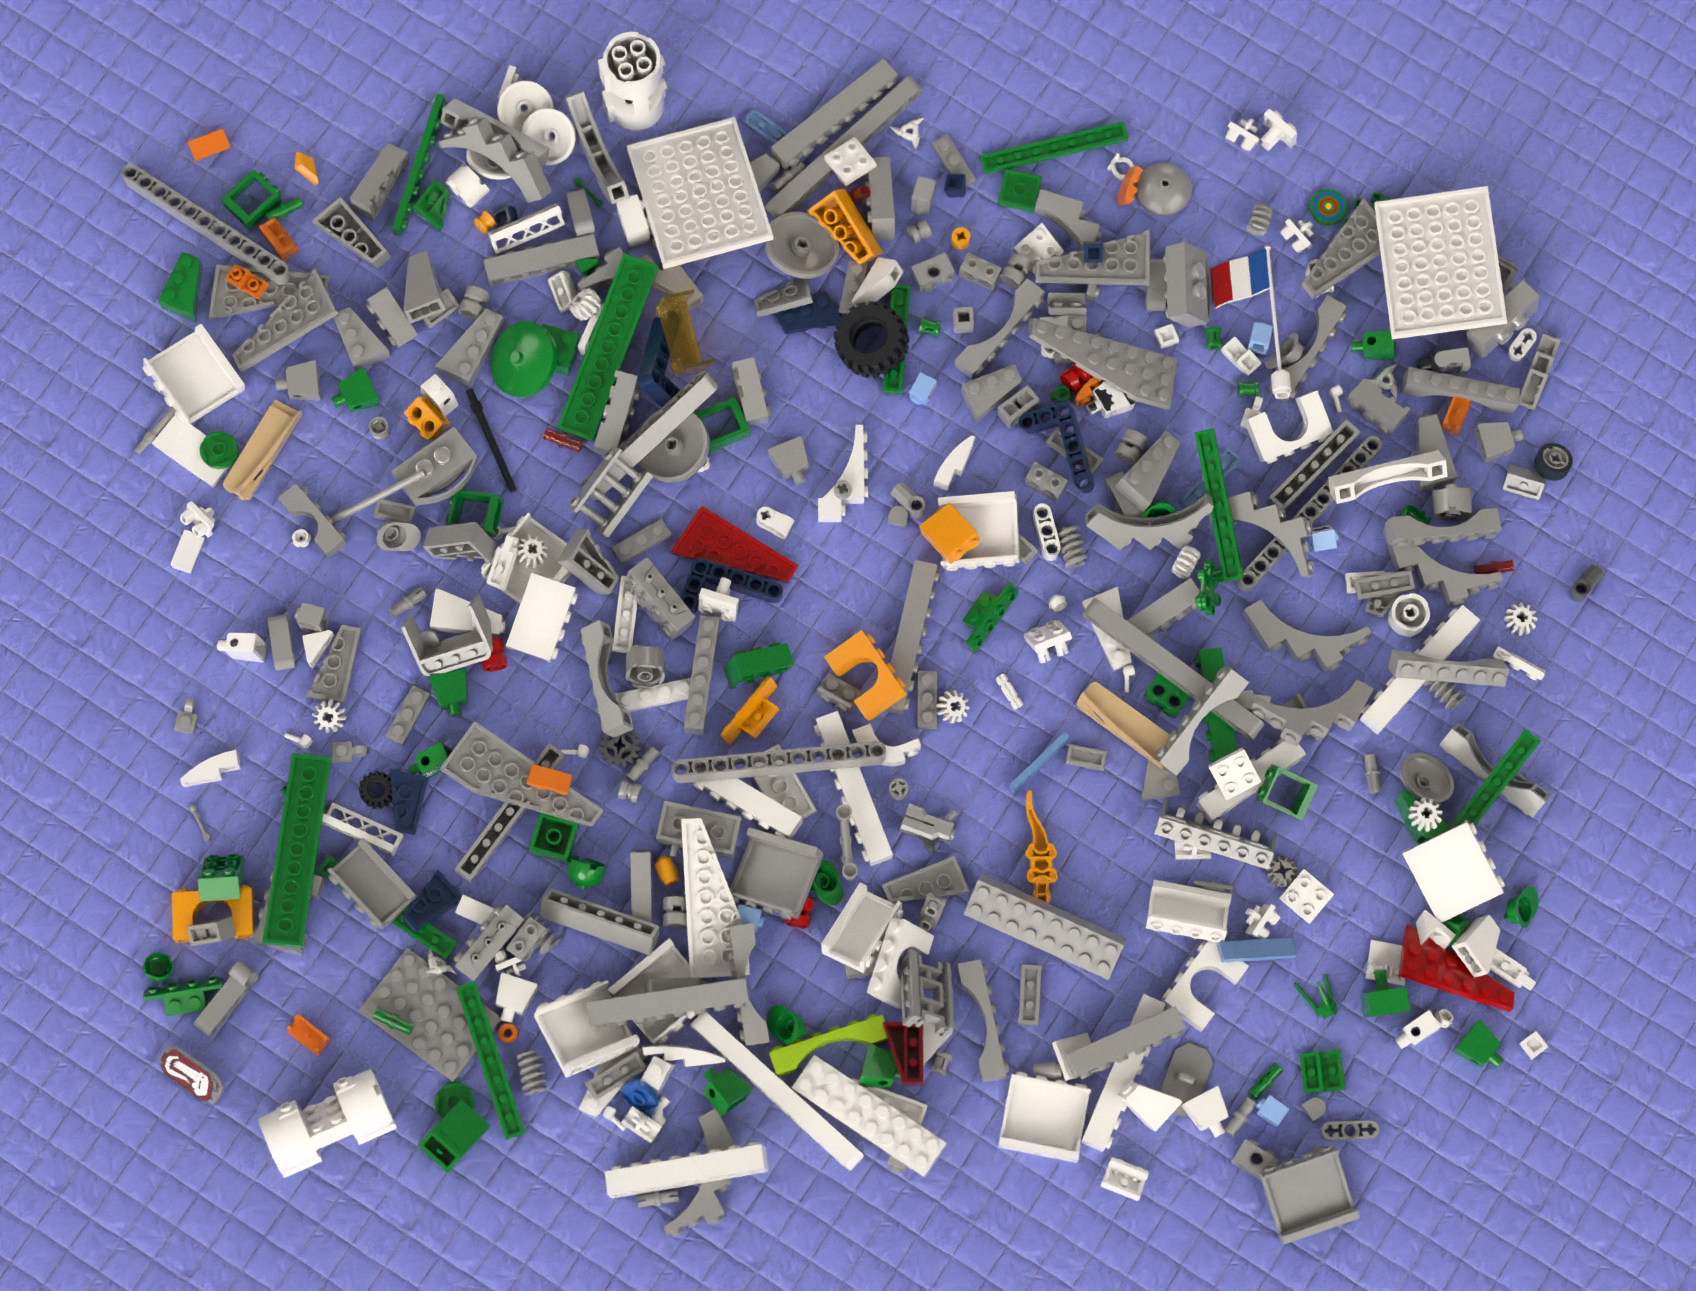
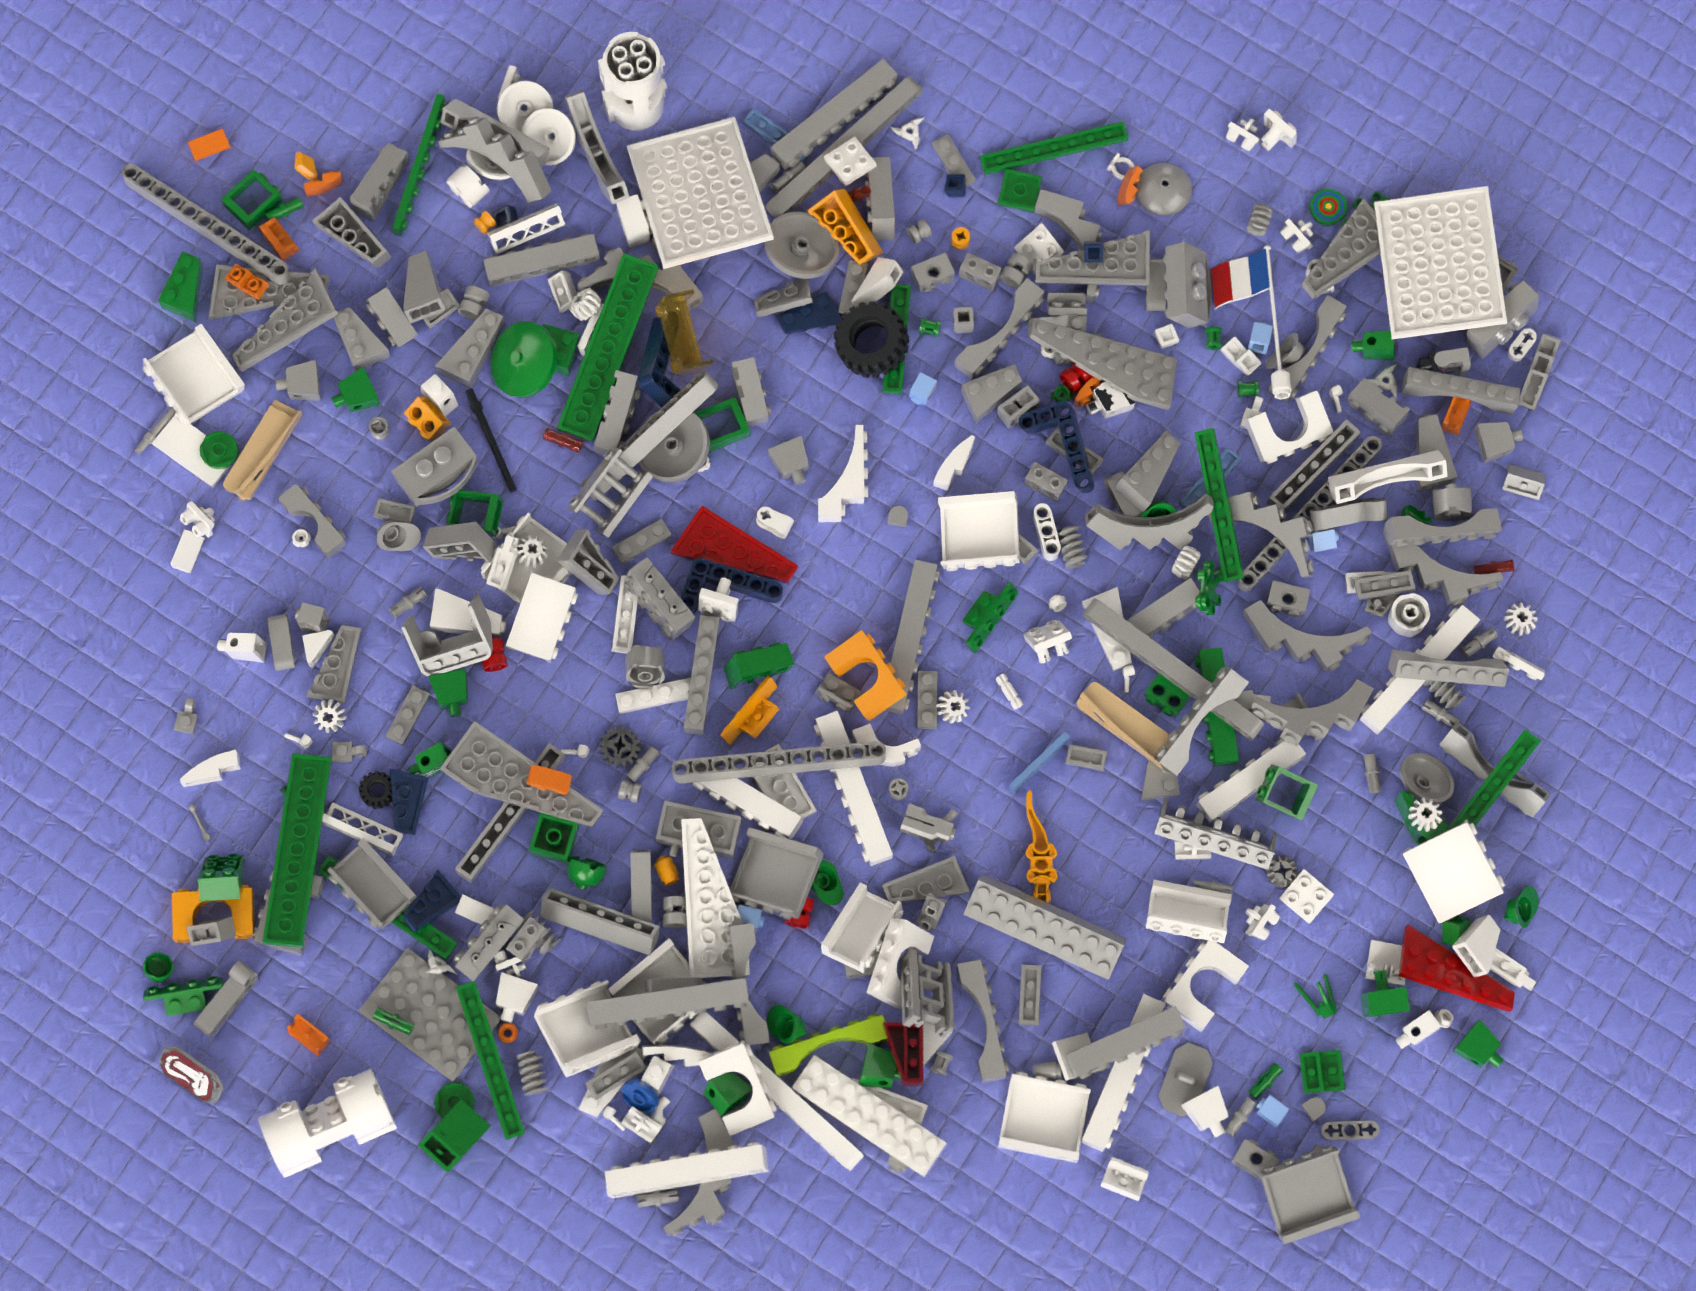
light grey piece [331,469,427,523] -> none
green wing [412,179,449,231] -> none
light grey beam [566,189,595,236] -> none
green hinge [574,178,603,207] -> none
green slope [575,258,599,277] -> none
light grey arch [581,620,634,738] -> none
light grey bush [834,480,852,500] -> none
light grey bar [836,804,858,881] -> none
light grey piece [890,482,925,519] -> none
light grey brick [911,176,936,215] -> none
light orange brick [919,503,980,564] -> none
light grey wheel [1114,429,1148,465] -> none
white slope [1117,1081,1182,1132] -> none
white plate [1208,747,1261,800] -> none
medium blue tile [1217,938,1297,963] -> none
white slope [1416,910,1456,950] -> none
white plate [1519,1031,1548,1060] -> none
black wheel [1534,443,1573,481] -> none
dark grey piece [1569,564,1604,602] -> none
none -> orange slope [304,171,343,197]
none -> white arch [698,1041,777,1136]
none -> light grey brick [1266,580,1310,617]
none -> light grey beam [1309,498,1388,531]
none -> light grey pin [1421,699,1461,728]
none -> light grey pin [1460,627,1498,659]

